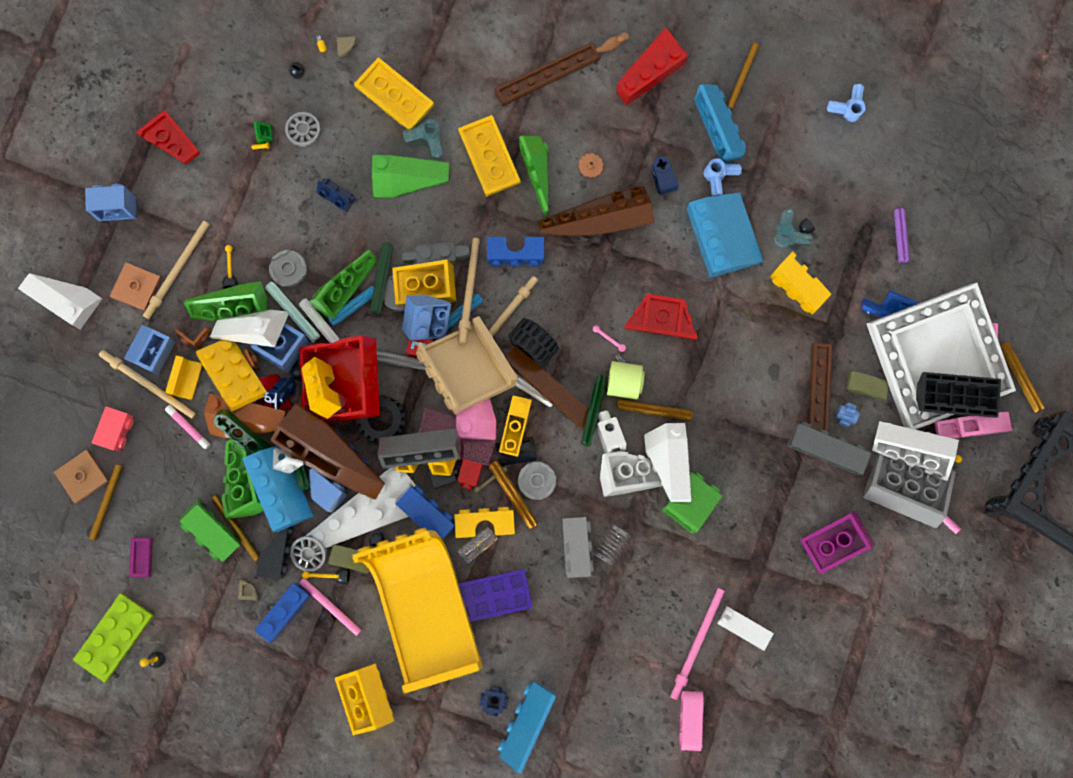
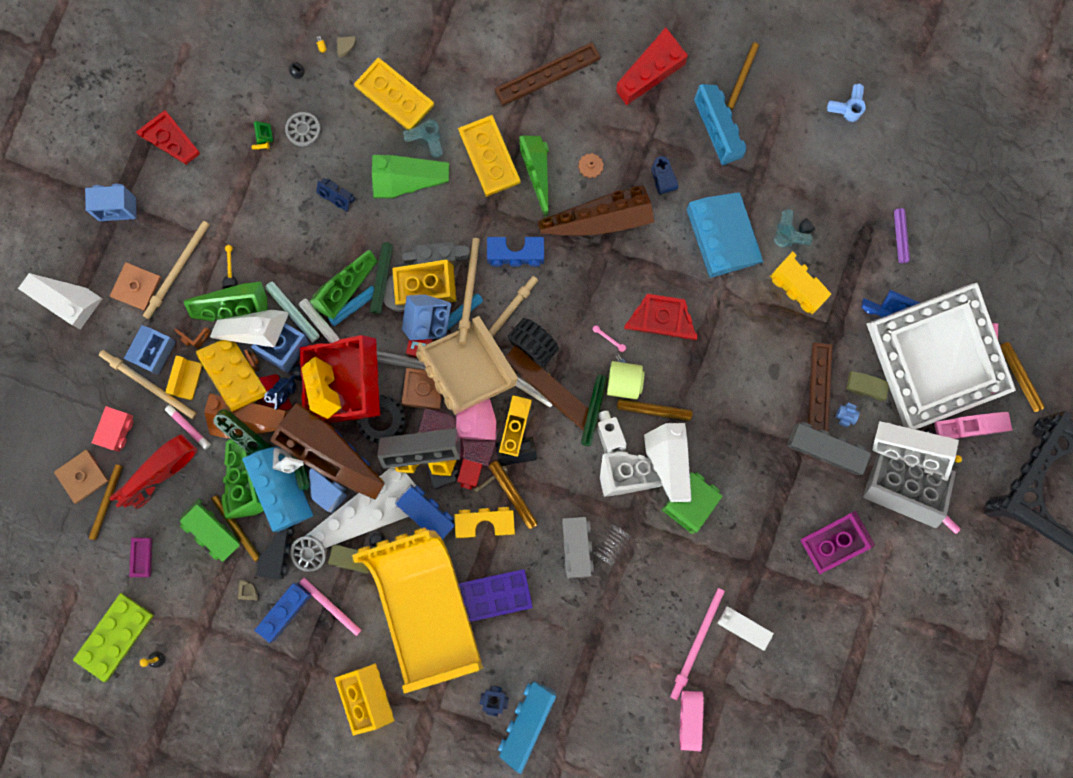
light grey tile [269,250,308,288] -> none
hinge [302,569,350,585] -> none
clear tile [457,527,498,564] -> none
light grey tile [518,462,556,500] -> none
medium nougat bar [596,32,629,52] -> none
light blue axle [704,158,742,196] -> none
black piece [916,372,1001,418] -> none
none -> red animal [109,435,197,509]
none -> nougat plate [401,368,442,410]

